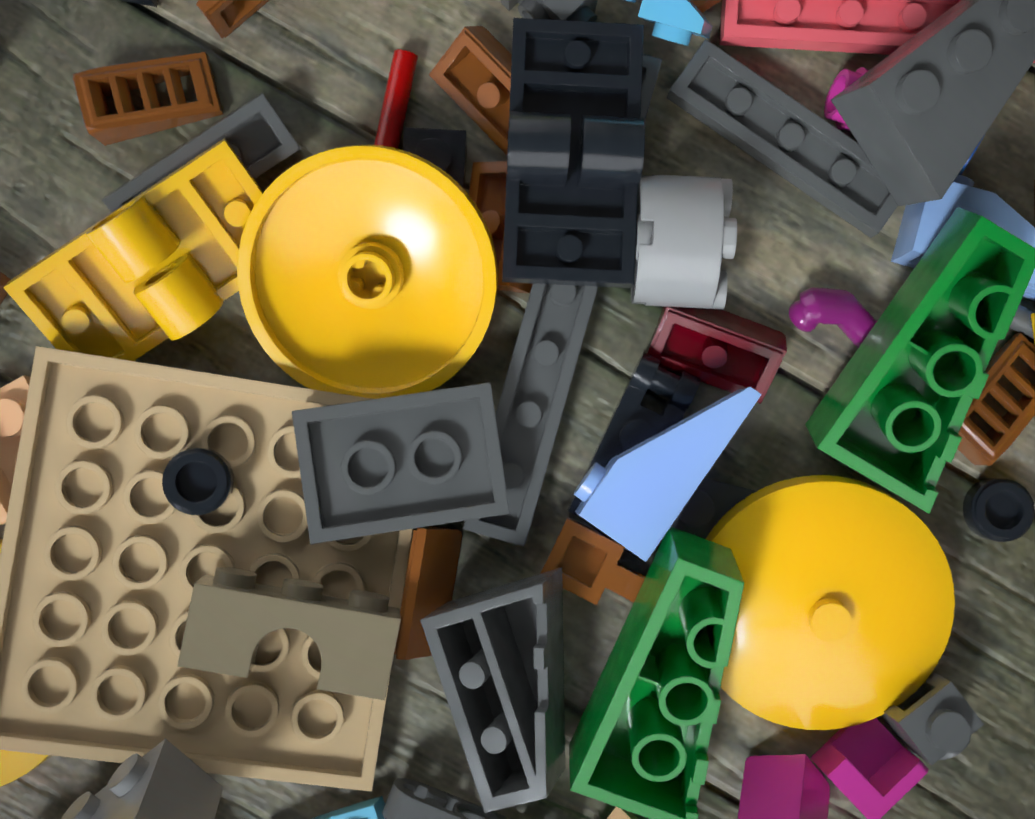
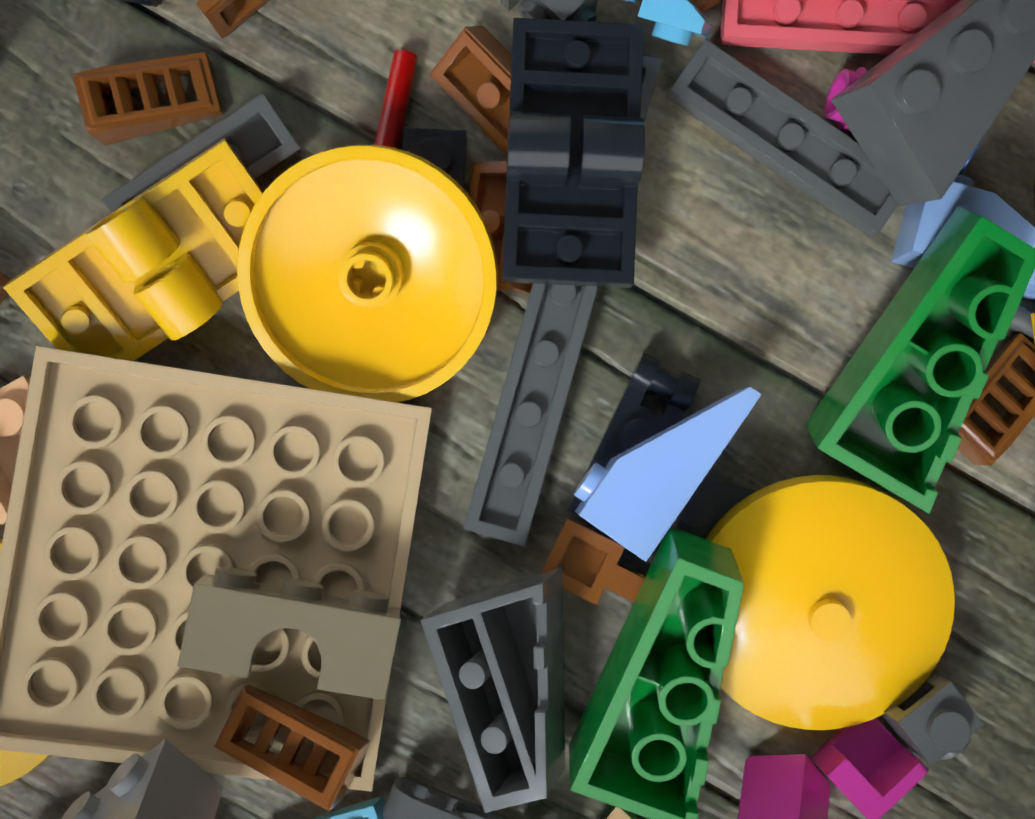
black tile [162,448,234,515] -> none
dark grey plate [292,382,510,544] -> none
dark orange slope [394,525,462,660] -> none
light grey brick [631,175,737,309] -> none
dark red slope [647,307,787,404] -> none
magenta arm [788,287,877,348] -> none
black tile [963,478,1035,542] -> none
none -> dark orange slope [214,684,371,811]

